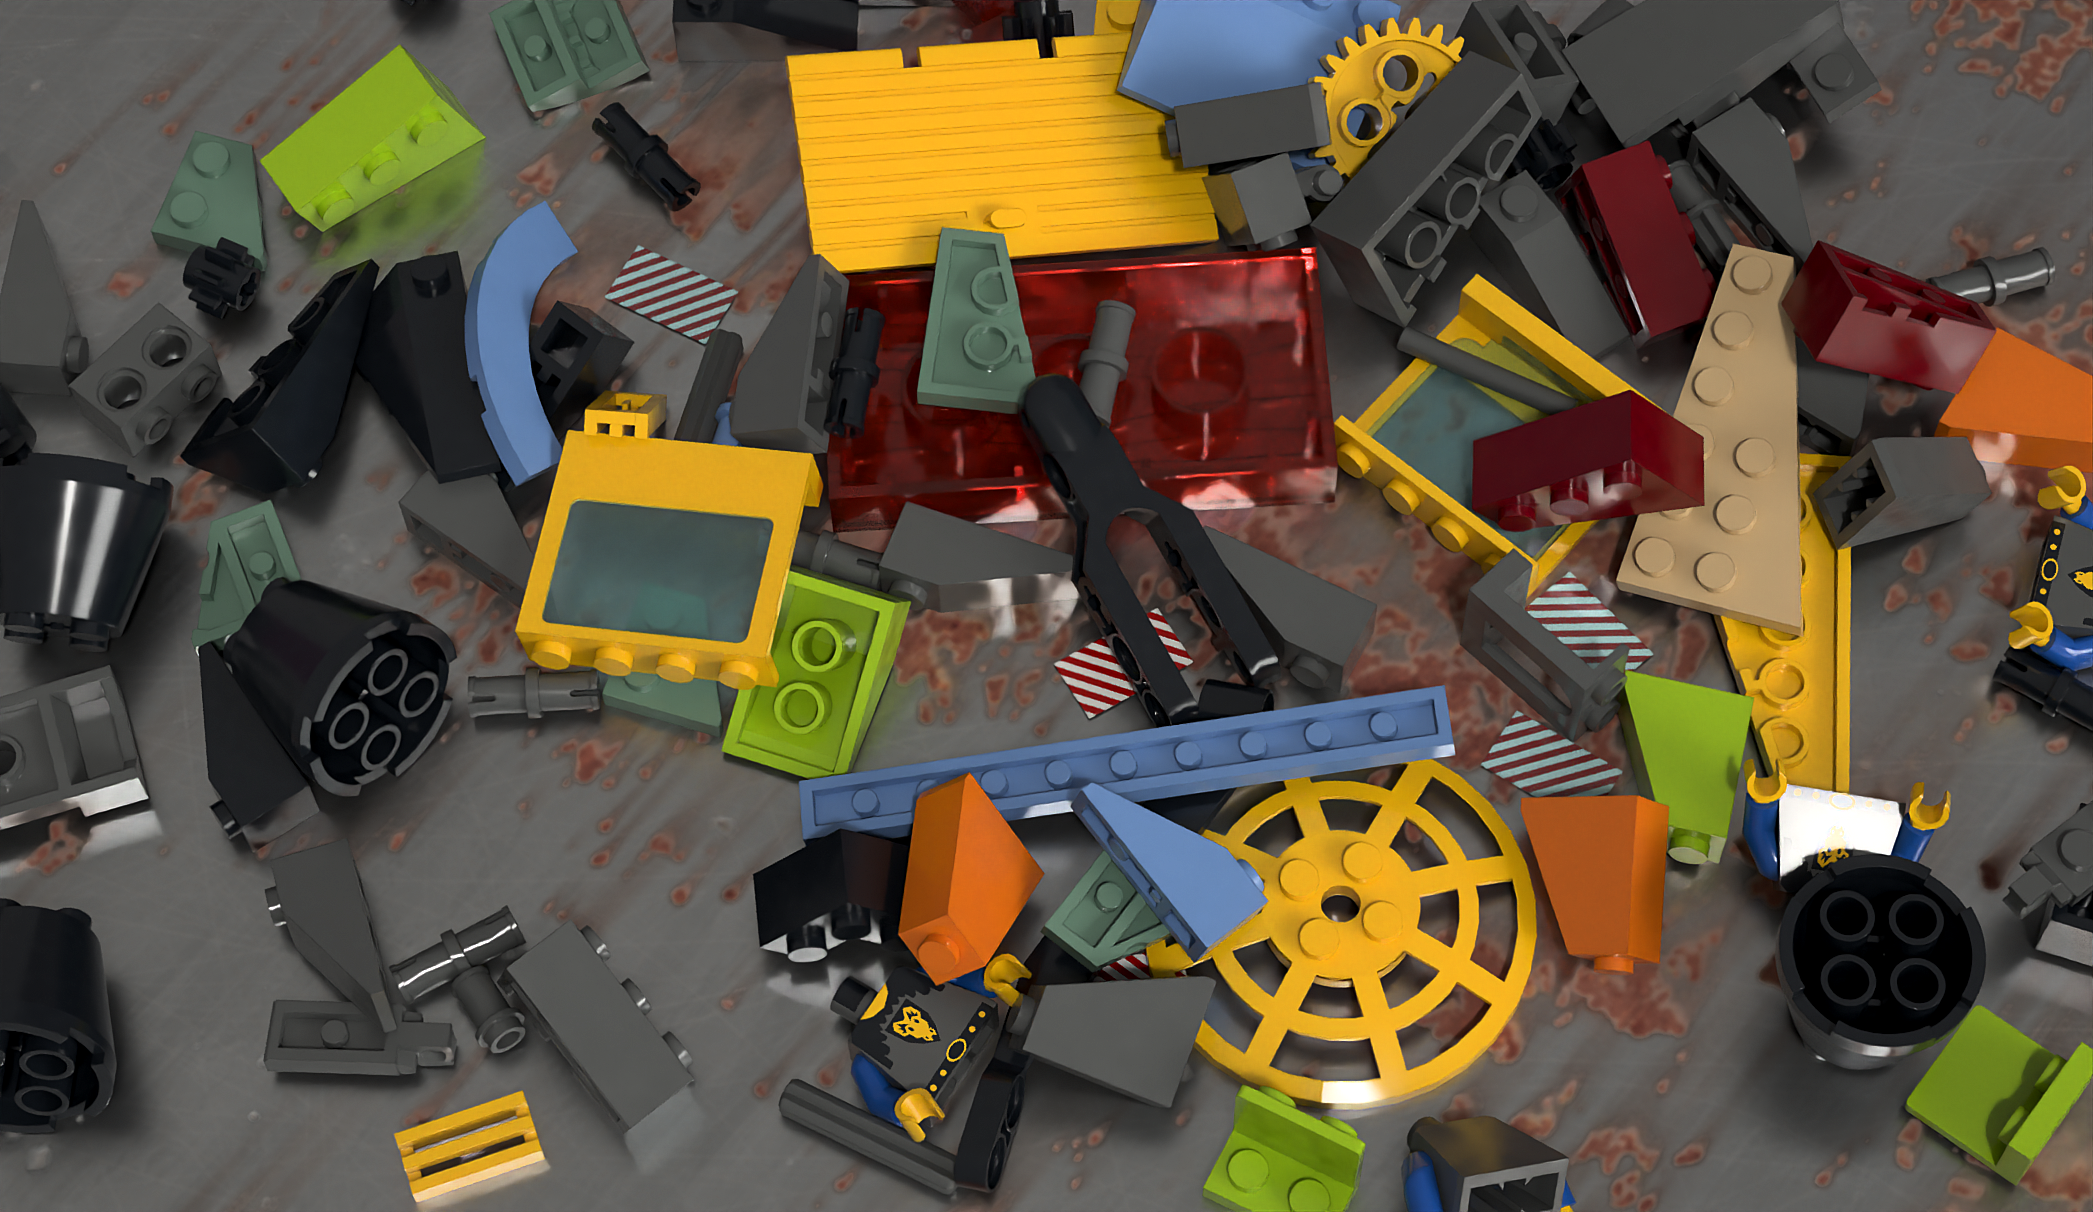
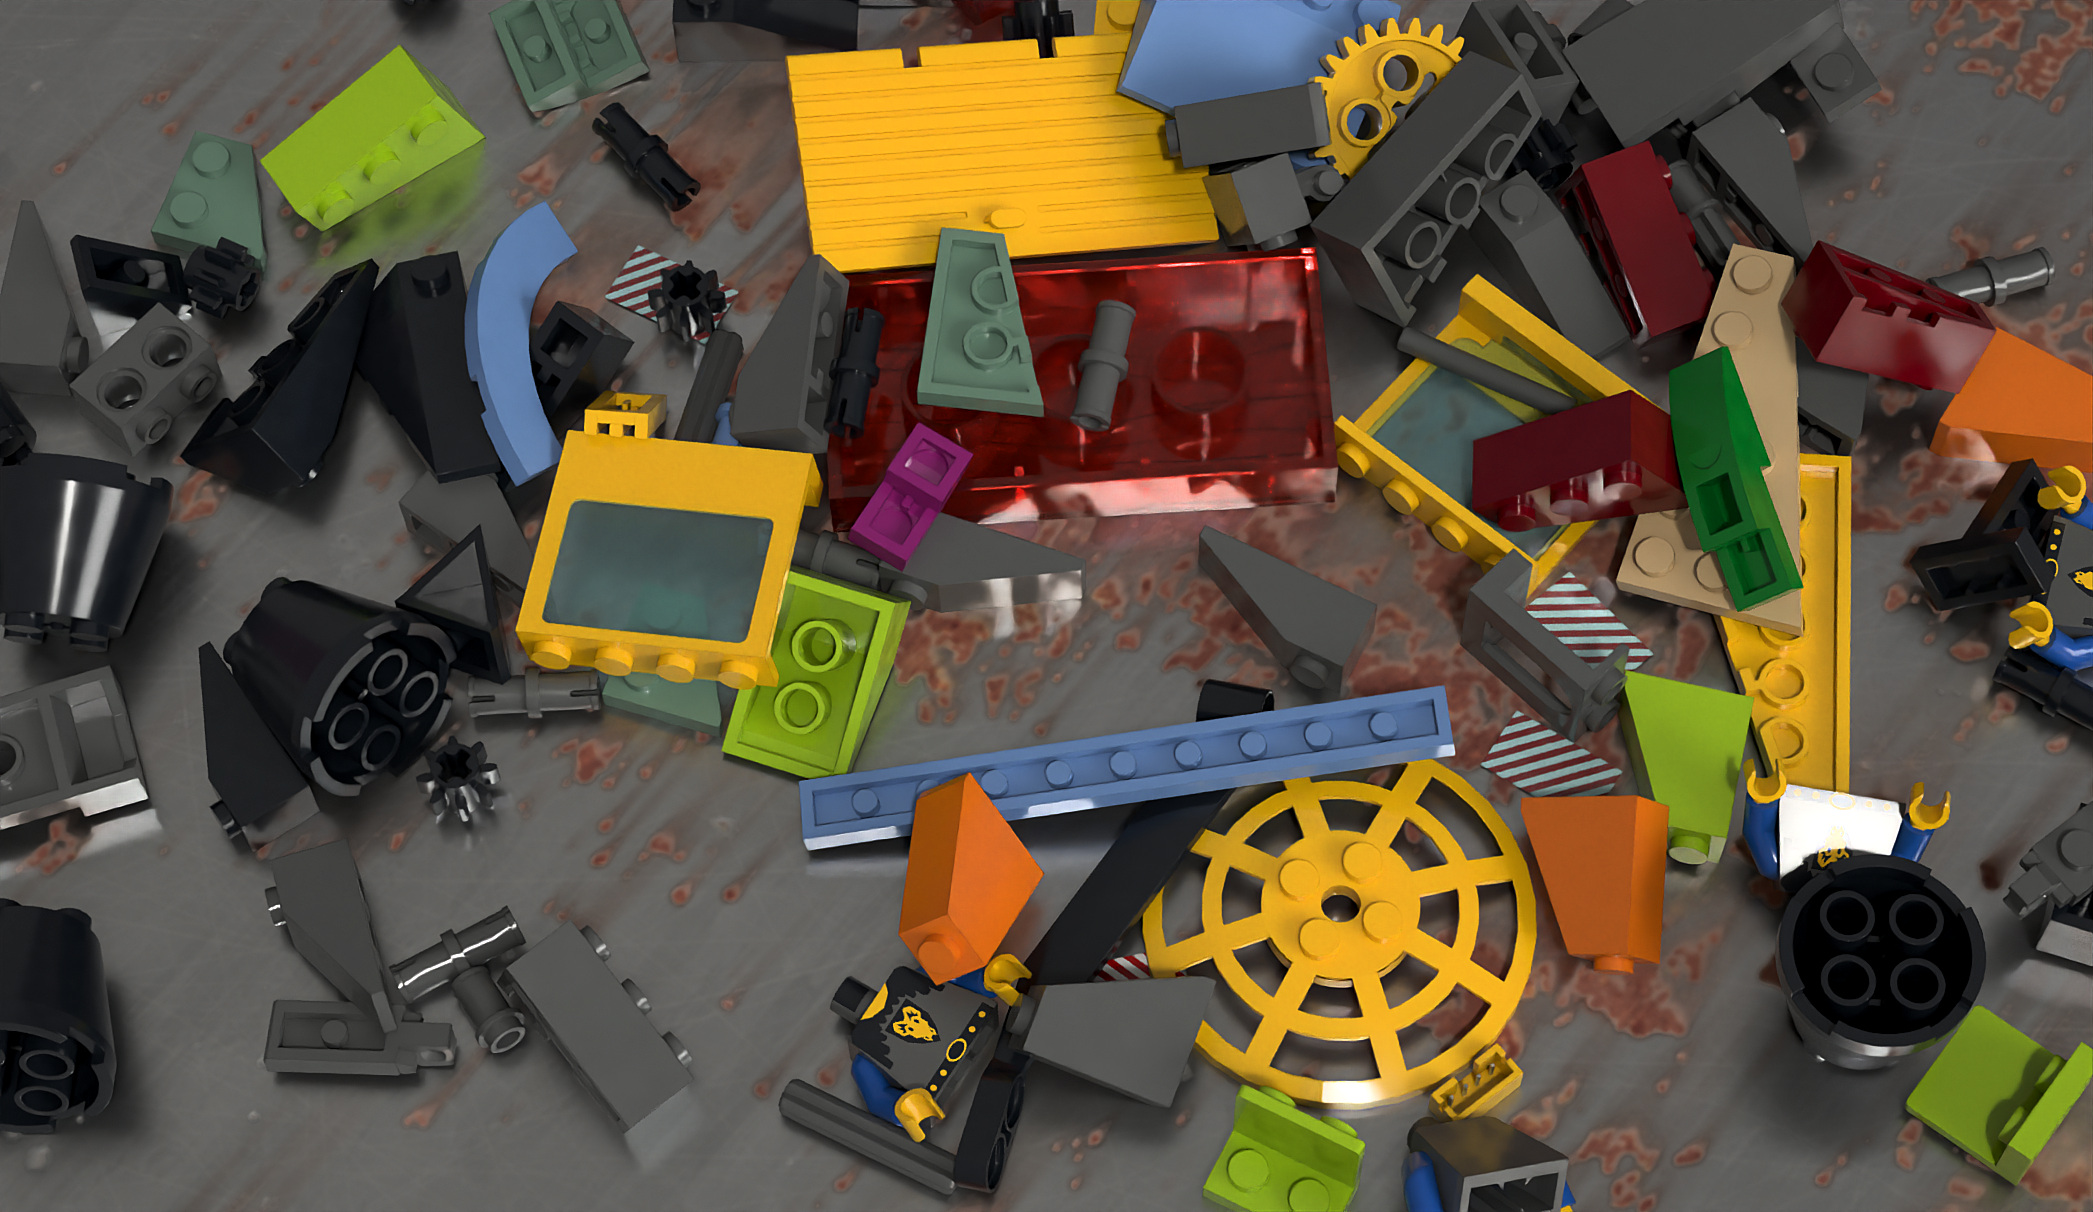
sand green wing [191,499,302,658] -> none
yellow tile [394,1090,545,1203] -> none
black brick [753,828,910,962] -> none
black piece [1017,373,1282,728] -> none
sand green wing [1040,850,1172,972] -> none
sticker [1054,608,1194,719] -> none
medium blue slope [1070,782,1268,963] -> none
dark grey slope [1813,437,1992,550] -> none
none -> black slope [70,234,192,336]
none -> black slope [395,524,511,685]
none -> black gear [416,736,501,822]
none -> black gear [648,260,727,342]
none -> magenta slope [848,422,973,572]
none -> yellow piece [1428,1043,1524,1123]
none -> green slope [1669,346,1804,612]
none -> black bracket [1909,458,2061,611]

